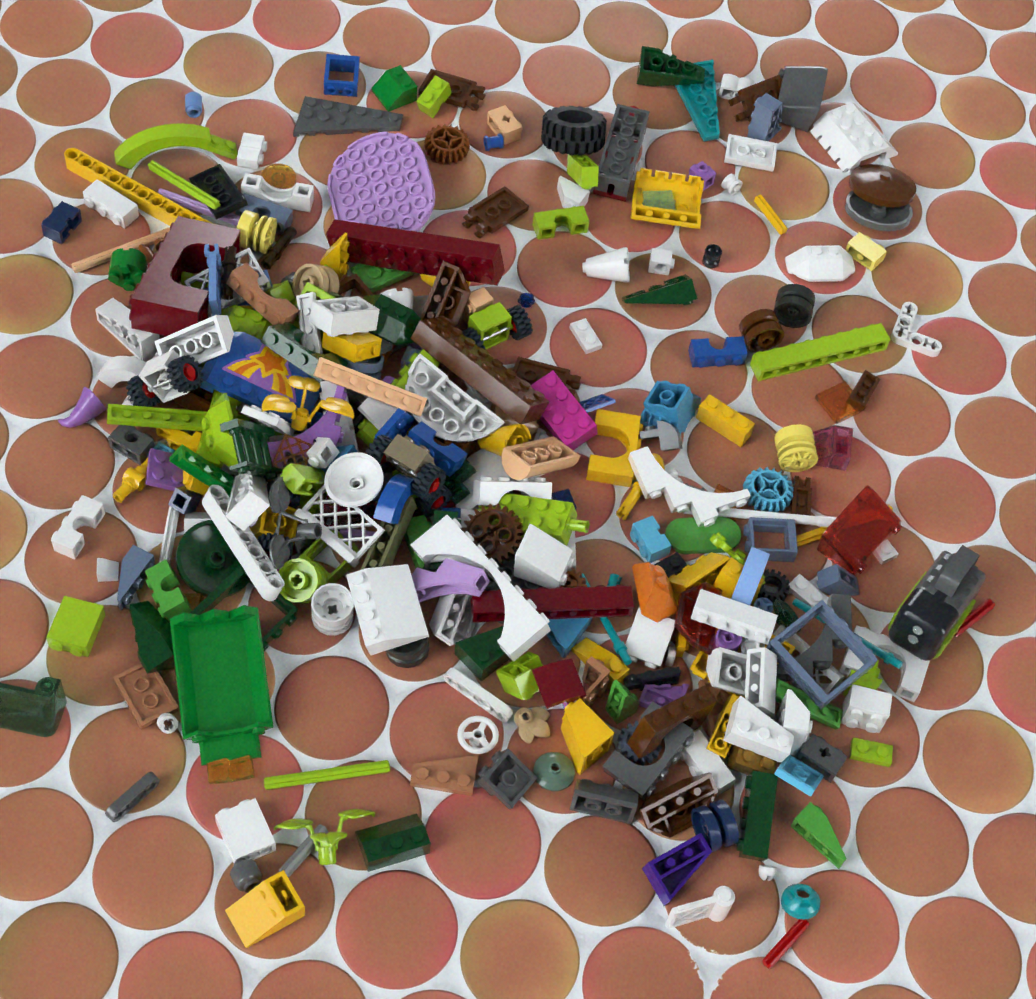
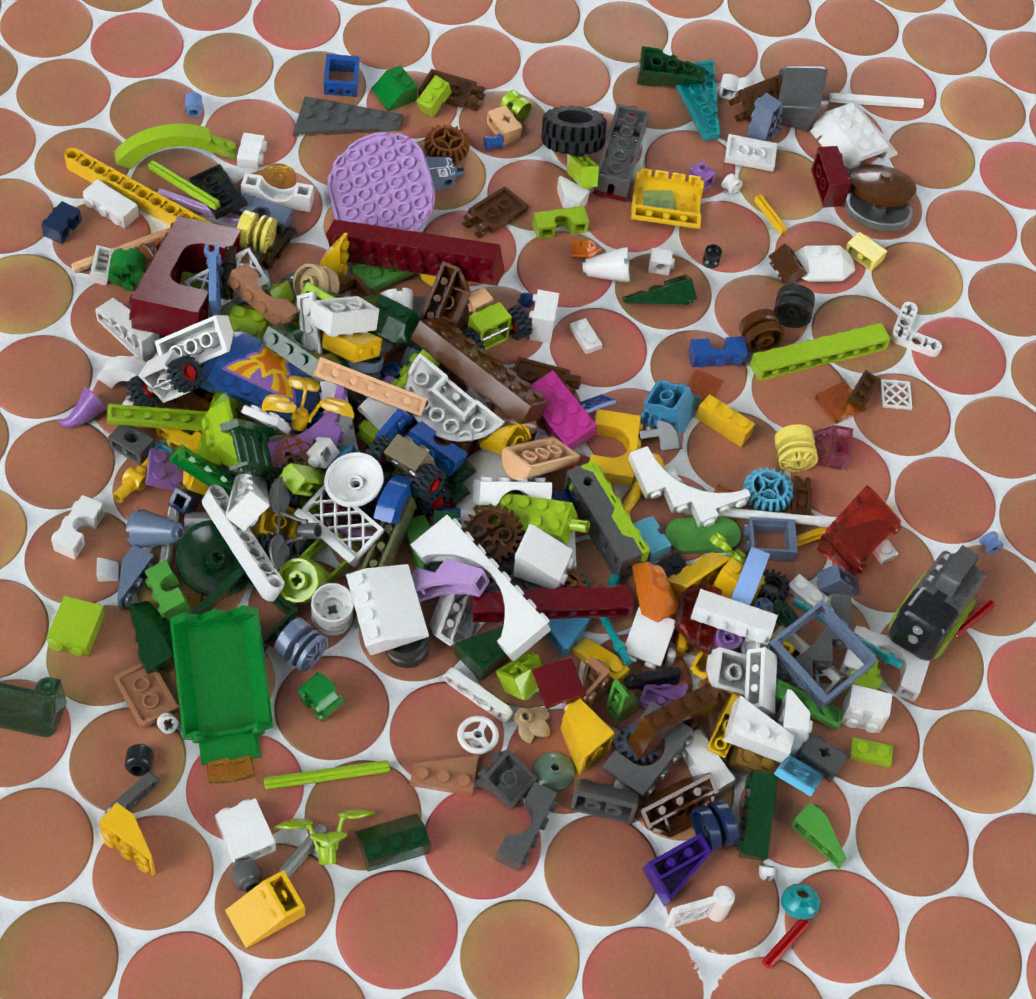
none -> white slope [88,245,115,285]
none -> yellow slope [99,802,156,876]
none -> black head [124,744,154,776]
none -> sand blue cone [126,509,184,549]
none -> sand blue wheel [274,617,328,672]
none -> green brick [297,671,345,722]
none -> blue plate [380,359,401,379]
none -> sand blue torso [426,157,464,192]
none -> dark grey arch [496,782,558,872]
none -> lime wheel [501,90,532,121]
none -> white container [529,290,559,343]
none -> dark grey piece [563,461,650,579]
none -> orange hinge [570,240,602,259]
none -> clear orange piece [687,369,723,402]
none -> reddish brown brick [768,243,807,284]
none -> dark red brick [811,146,851,208]
none -> white axle [829,93,924,109]
none -> white window [880,379,912,410]
none -> medium blue wheel [979,531,1004,555]

